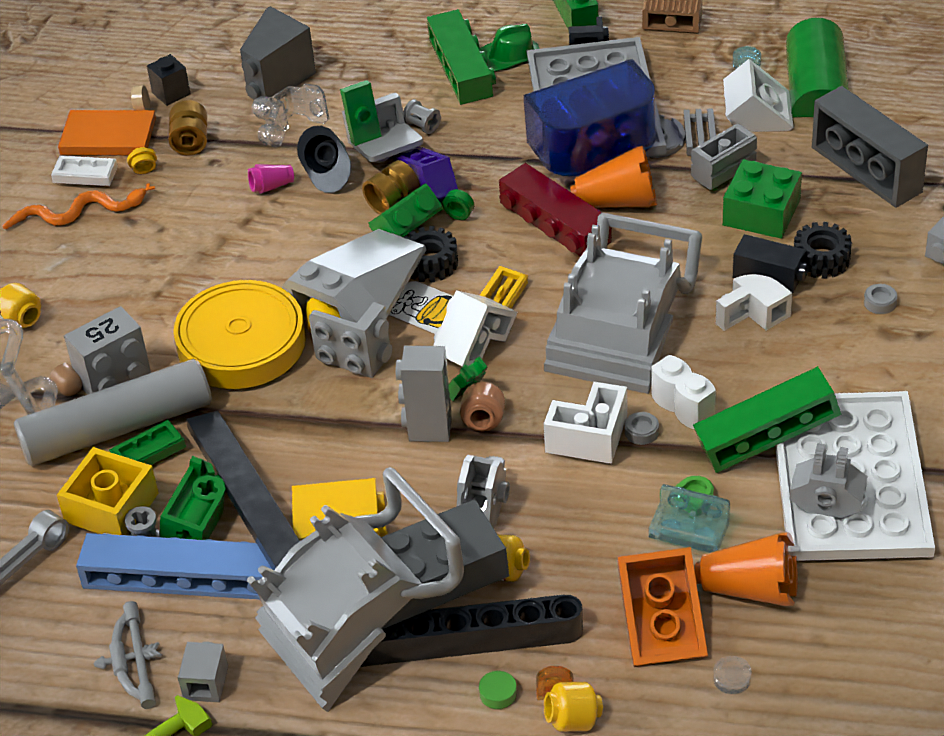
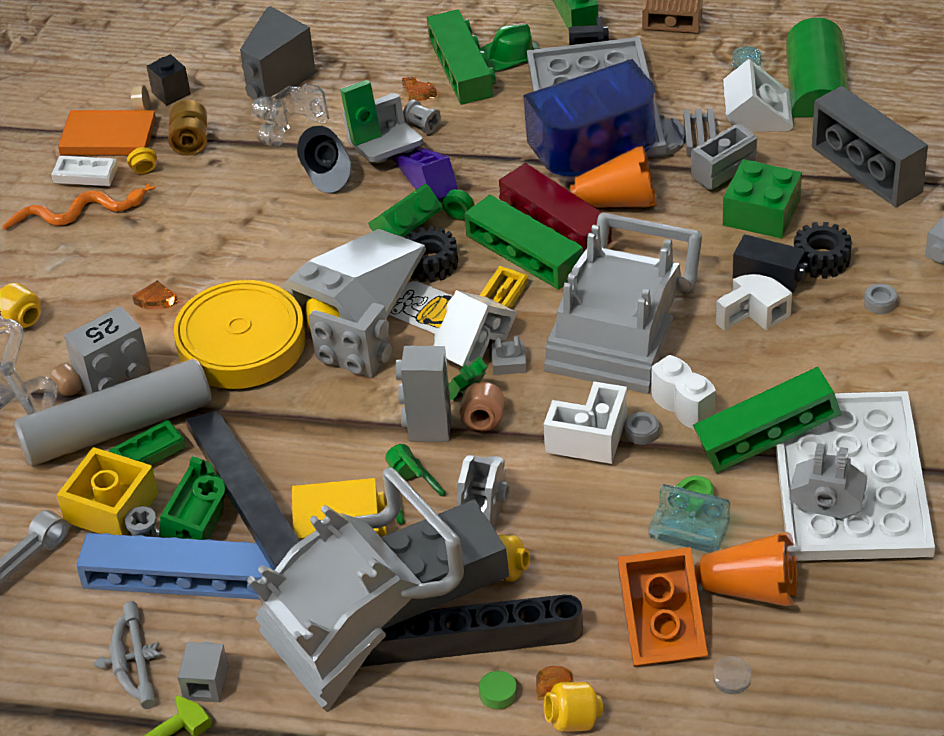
dark pink cone [248,164,294,194] -> none
pearl gold wheel [362,160,420,214] -> none
none -> clear orange tile [132,280,178,309]
none -> green plant [385,444,446,525]
none -> clear orange tile [402,77,437,101]
none -> green brick [465,194,583,290]
none -> light grey tile [491,336,527,375]

